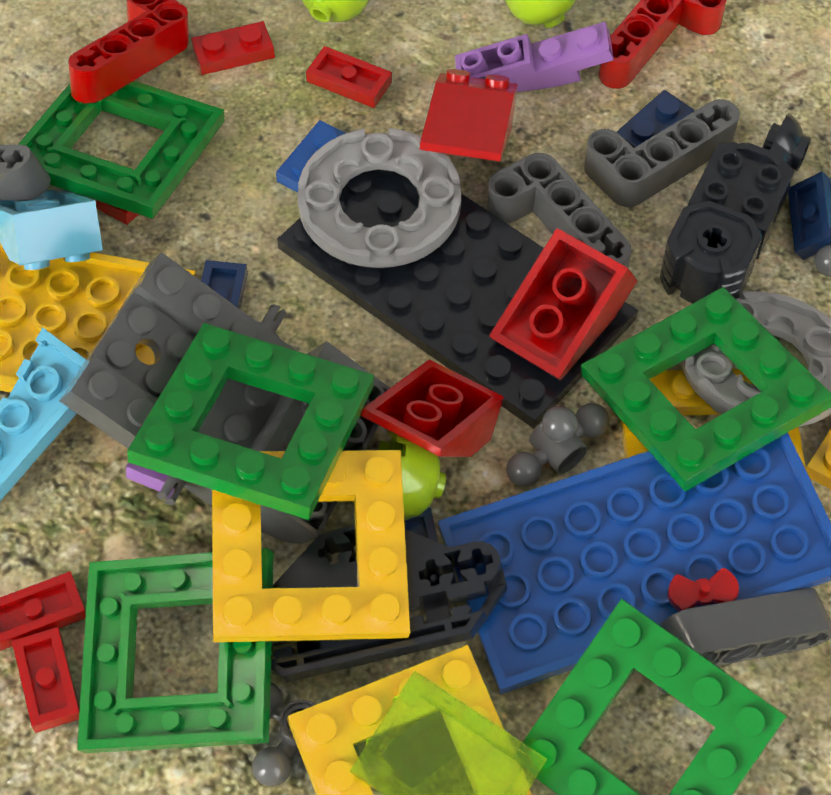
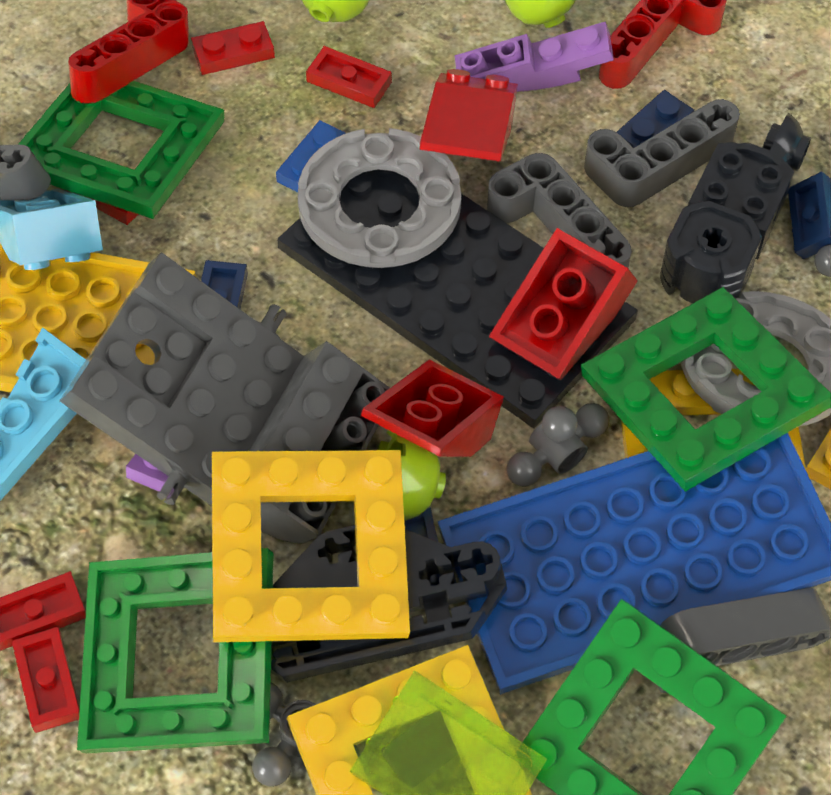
green plate [127,323,374,520] -> none
red piece [667,568,739,612] -> none

